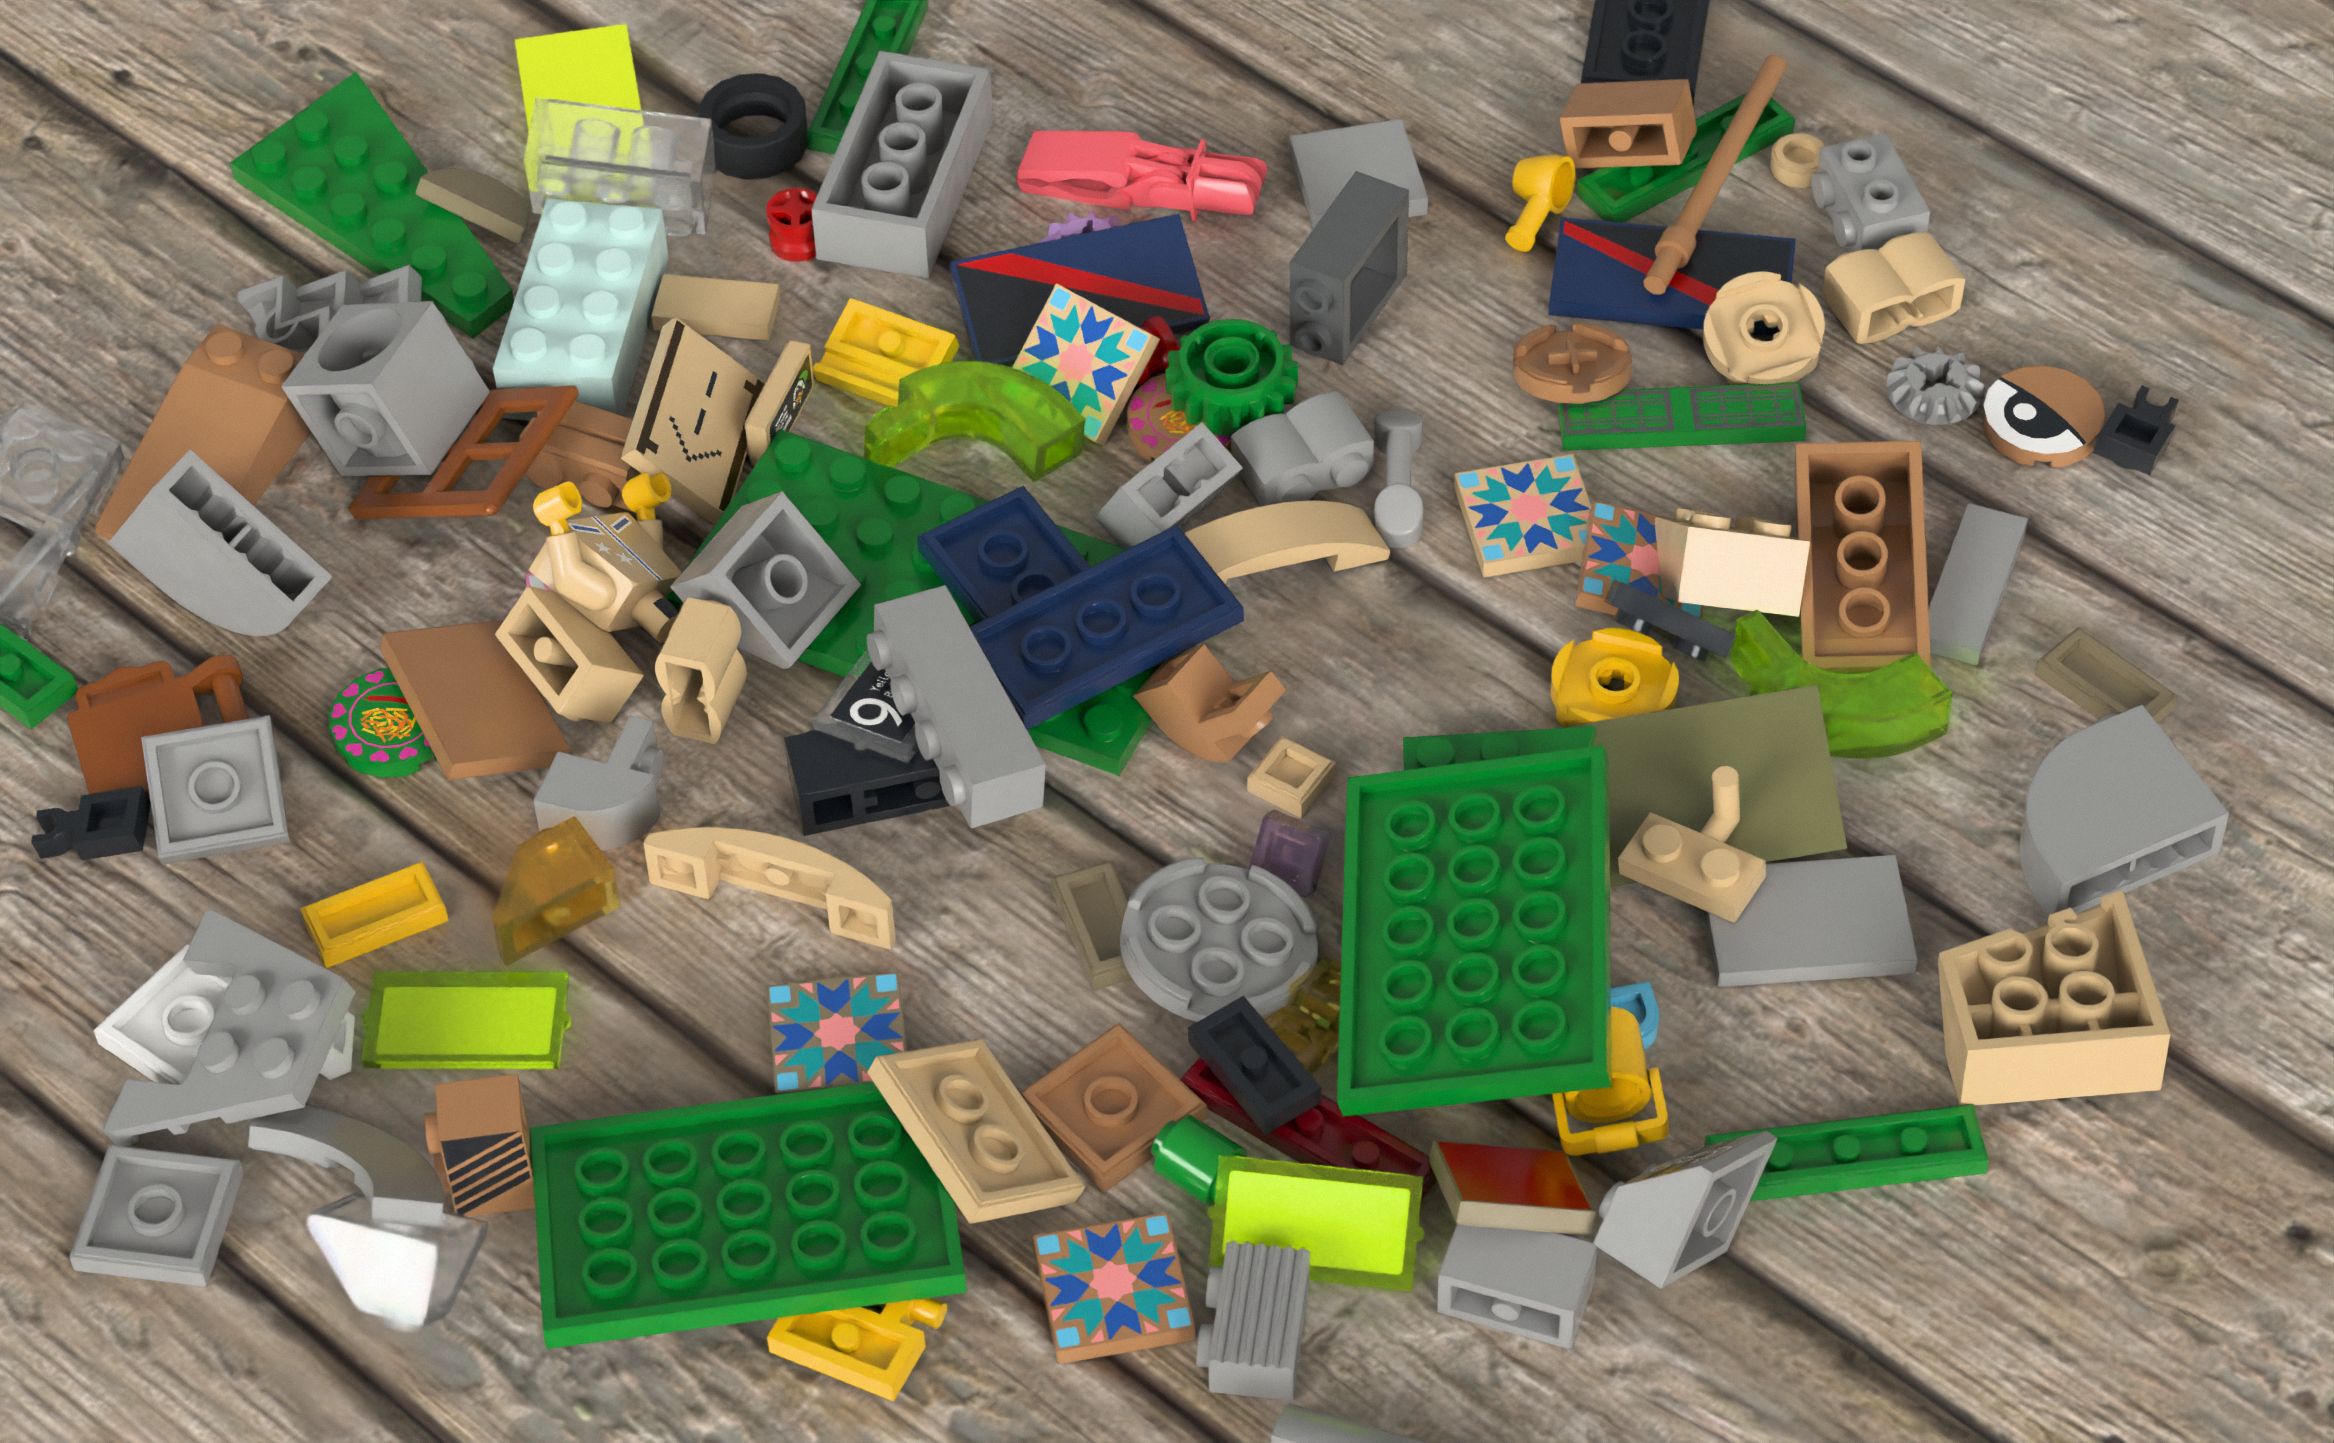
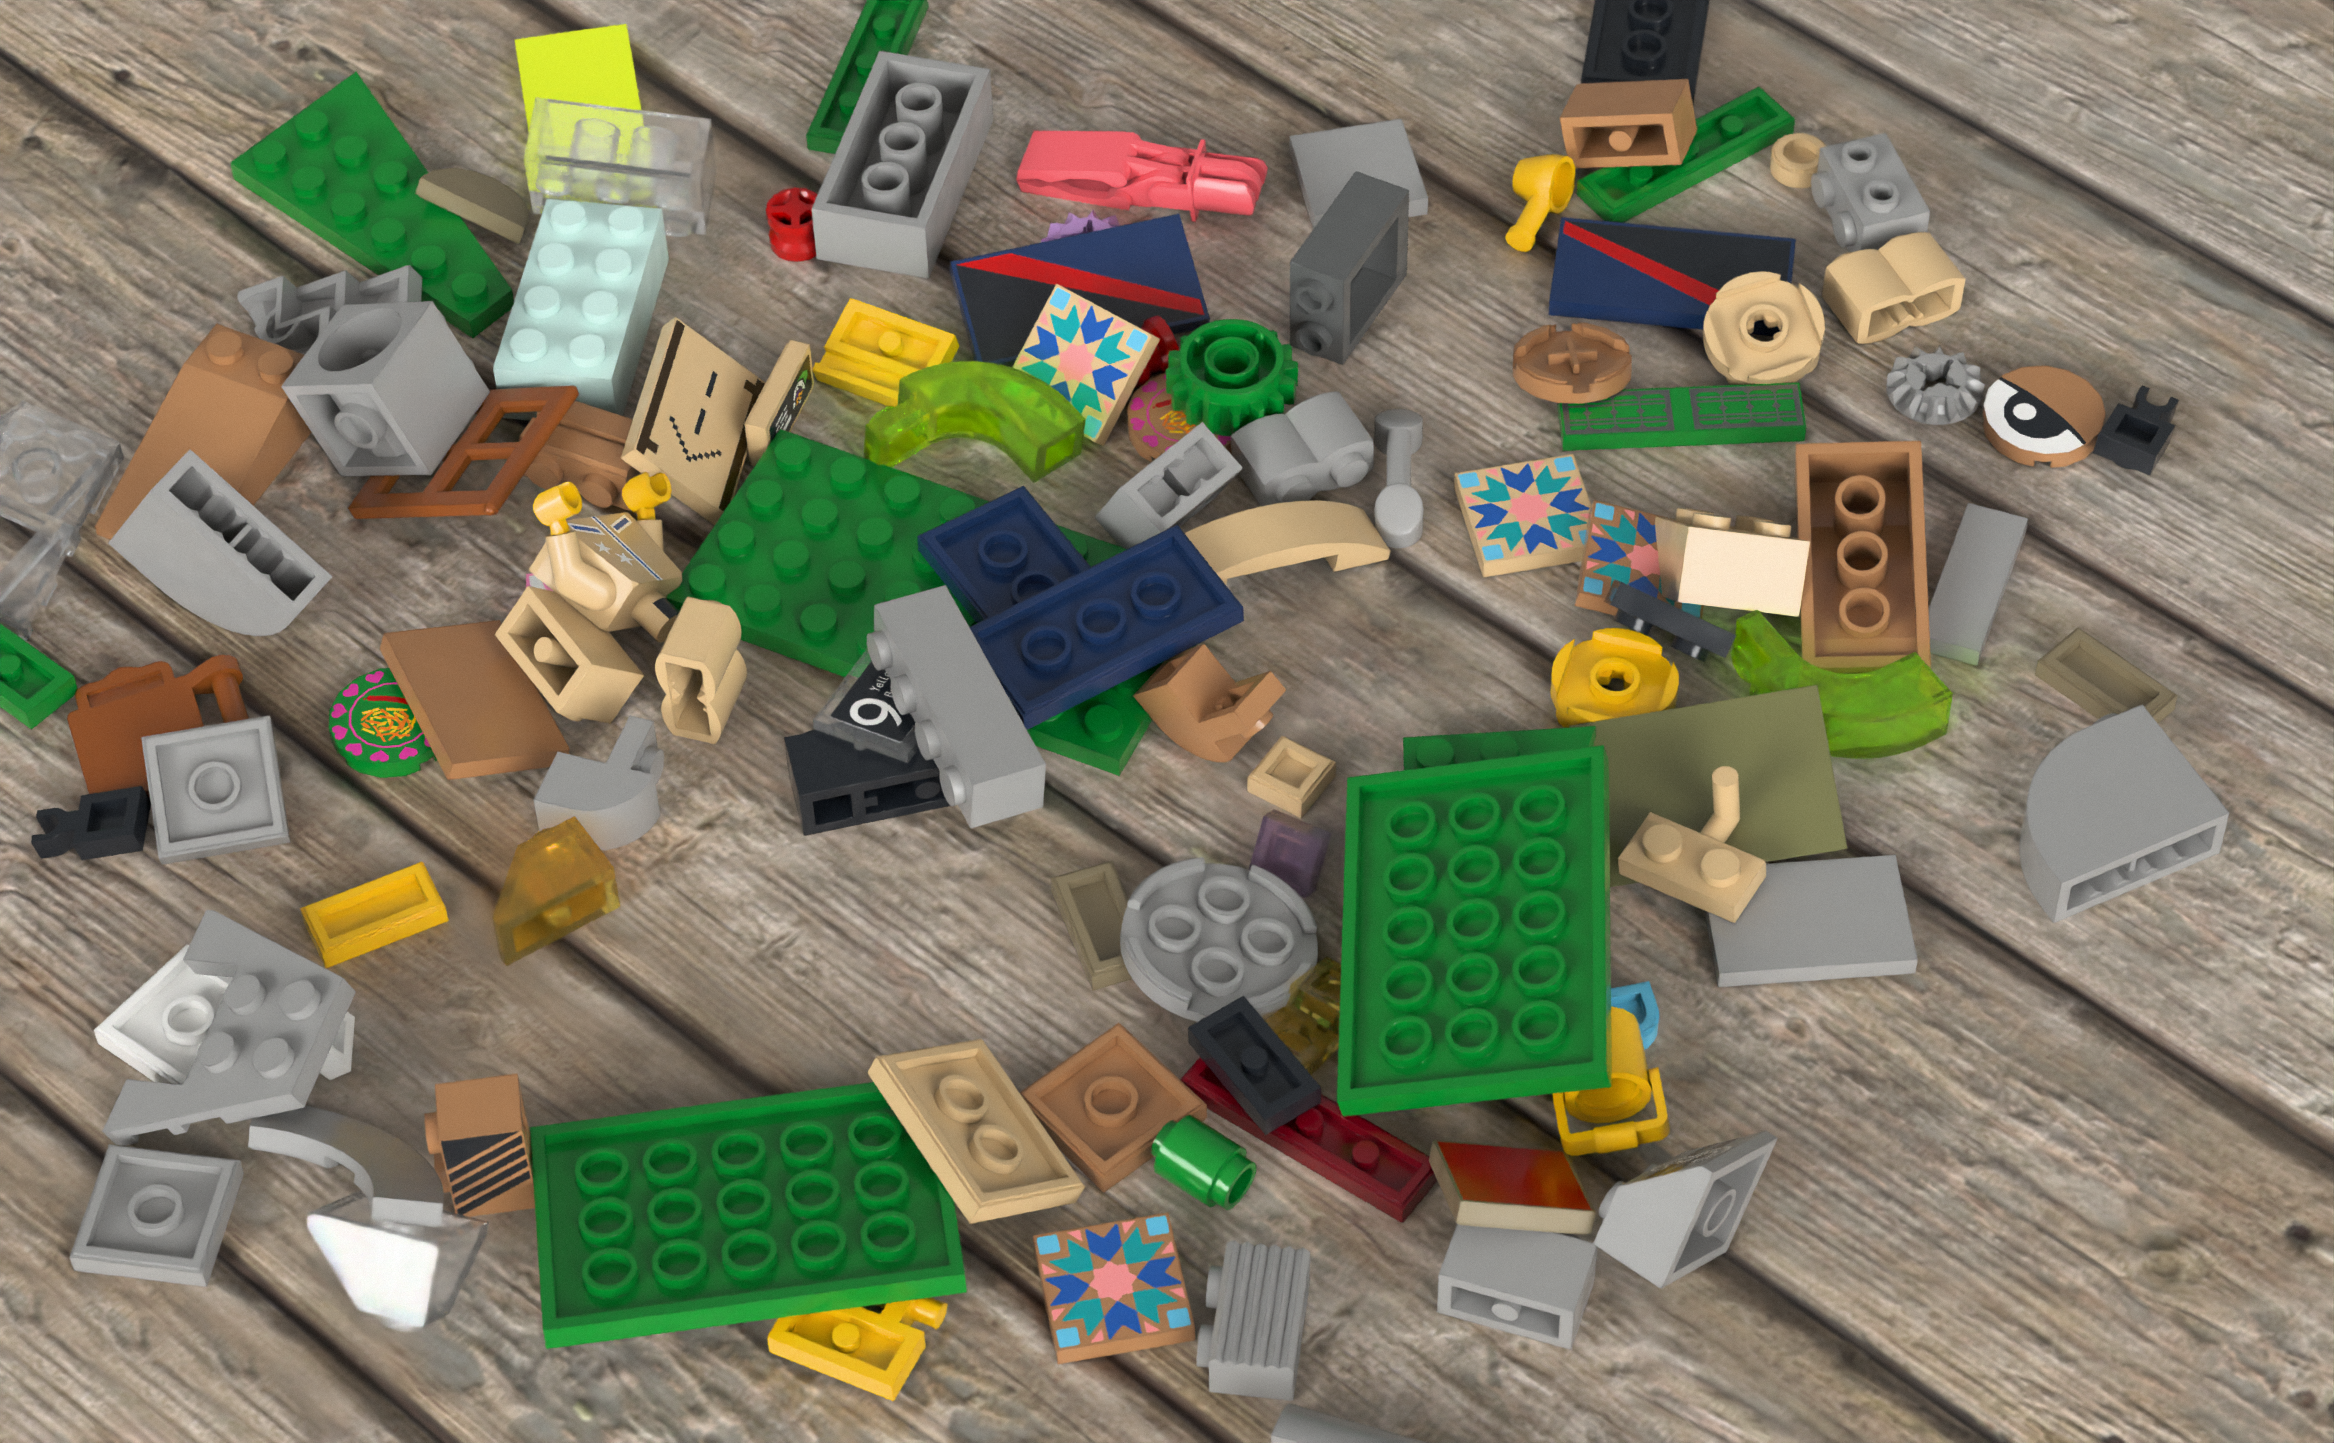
clear neon green piece [361,972,571,1069] -> none
tan slope [643,827,896,950] -> none
tan tile [651,274,781,341] -> none
light grey slope [670,491,861,669] -> none
black tyre [698,73,808,180] -> none
tile [766,971,907,1095] -> none
clear neon green piece [1207,1154,1425,1292] -> none
medium nougat bar [1644,55,1787,295] -> none
green tile [1704,1104,1989,1202] -> none
tan wedge [1938,890,2171,1106] -> none

